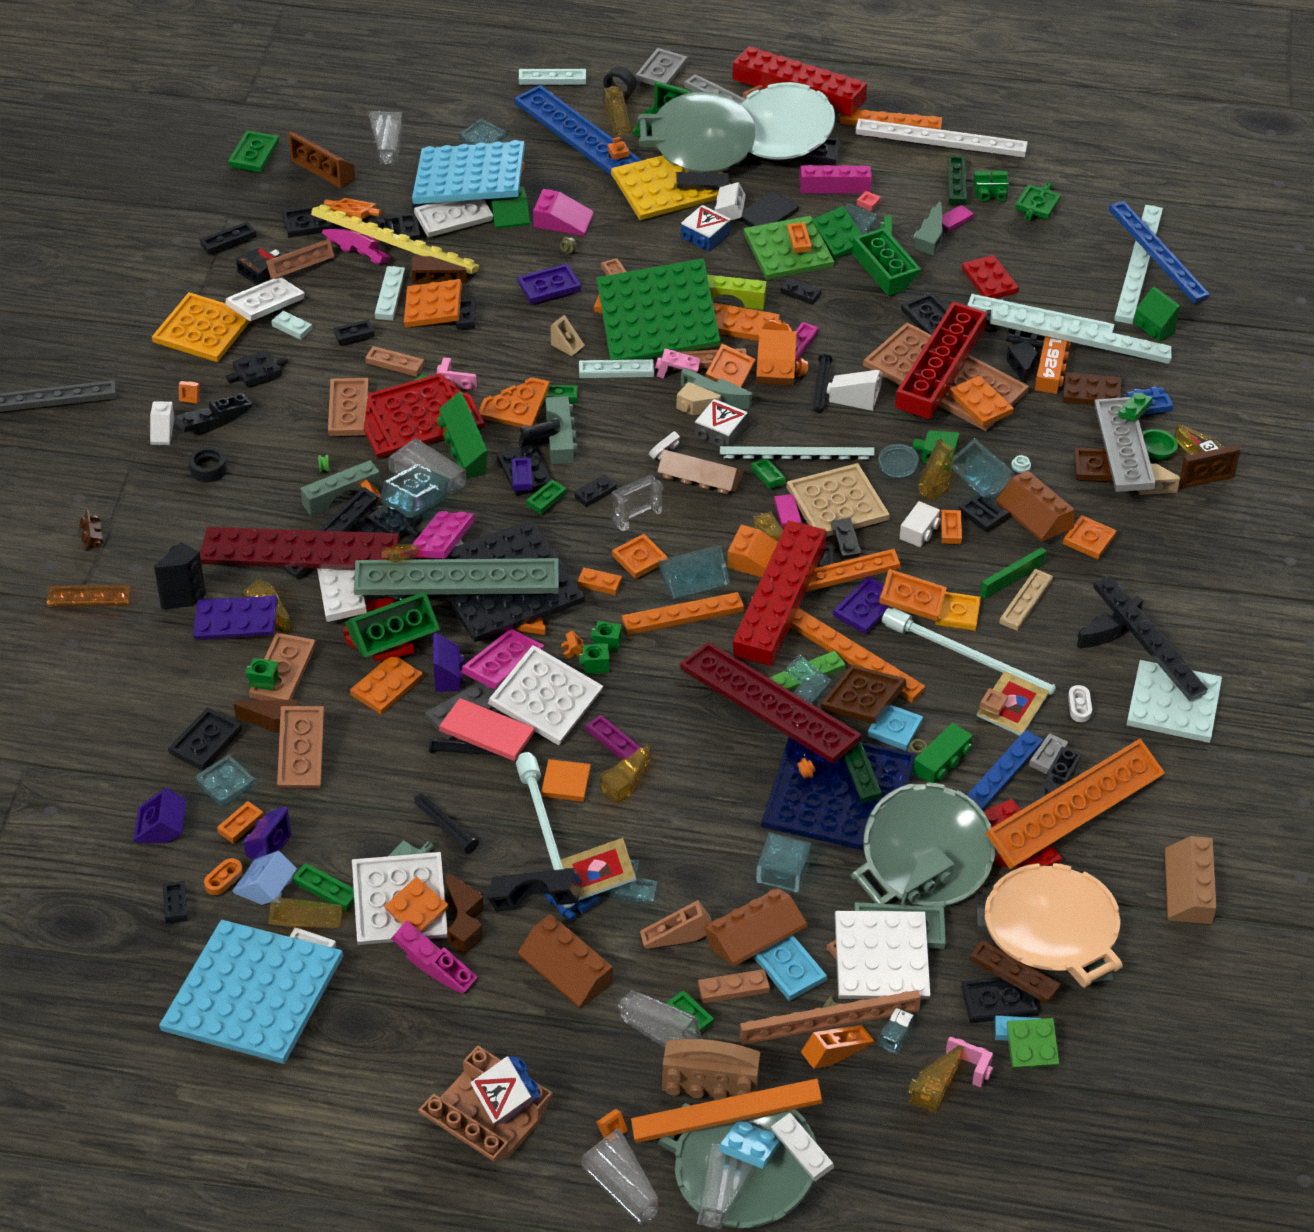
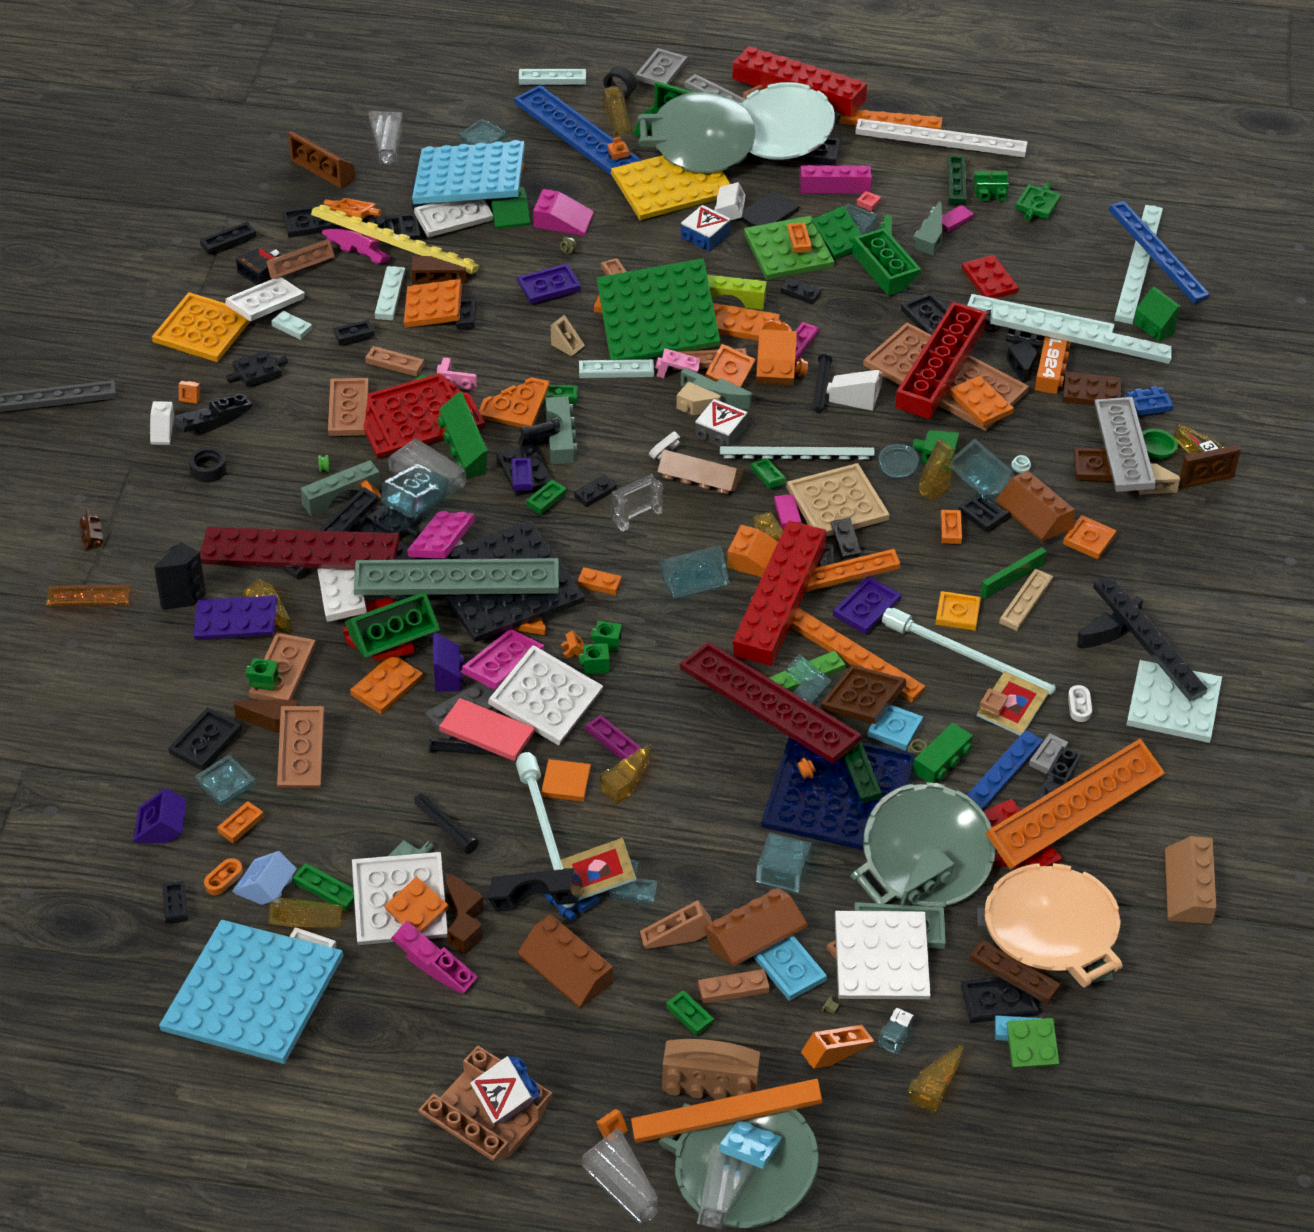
green plate [228,130,279,172] -> none
dark purple slope [243,807,292,860] -> none
clear yellow plate [382,544,418,562] -> none
orange plate [612,534,668,579] -> none
clear slope [617,989,702,1047] -> none
orange plate [622,592,744,635] -> none
black tile [676,172,729,190] -> none
nougat plate [740,990,921,1045] -> none
white plate [771,1113,834,1181] -> none
orange plate [879,569,947,622] -> none
white brick [900,501,941,548] -> none
bright pink bracket [946,1037,993,1087] -> none
green plate [1118,392,1153,422] -> none

